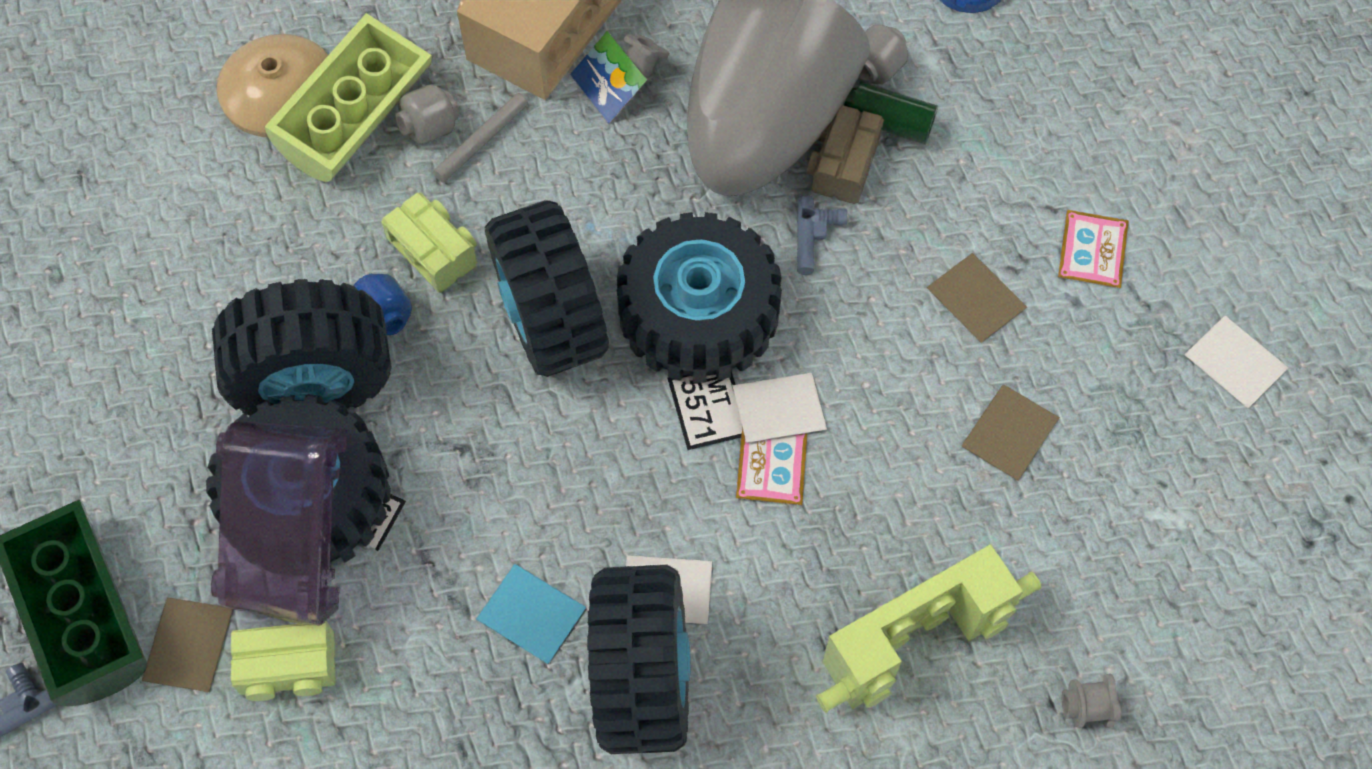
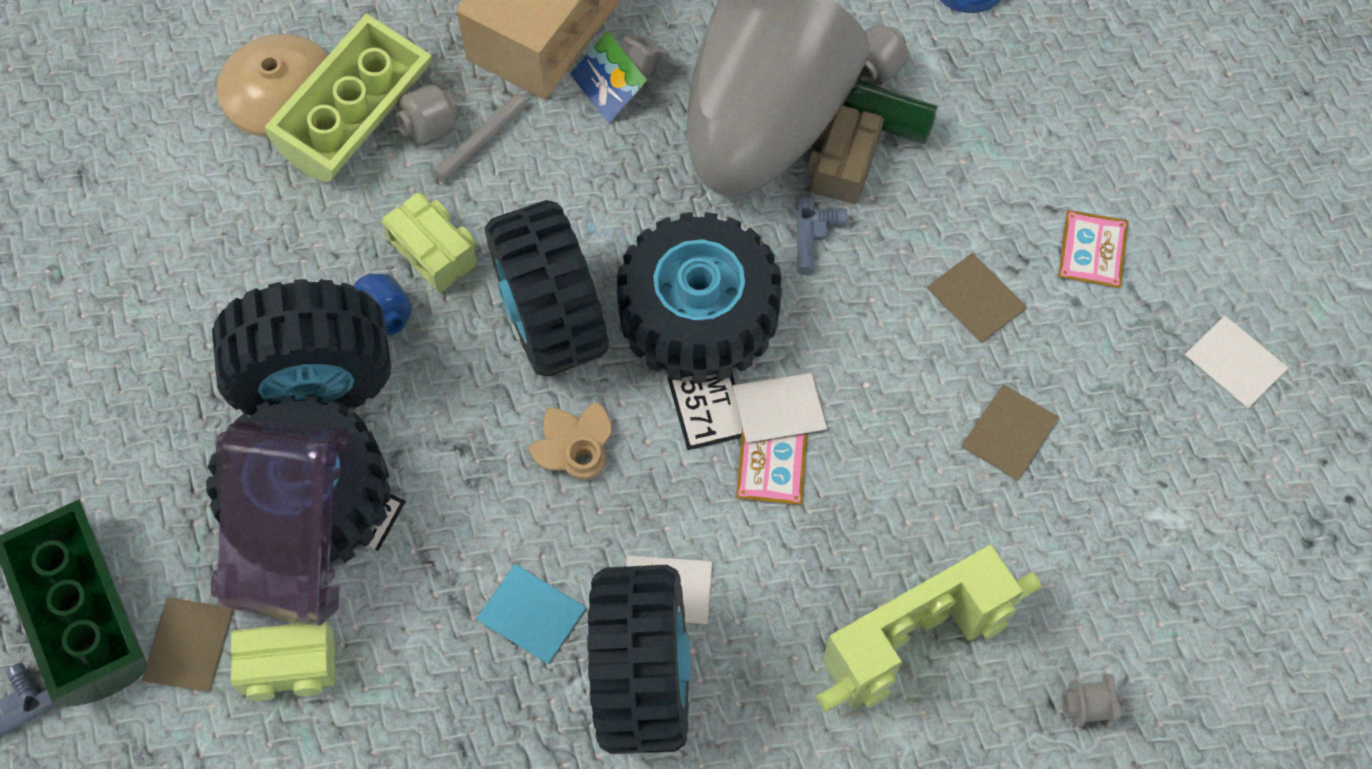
none -> tan plate [528,402,612,480]

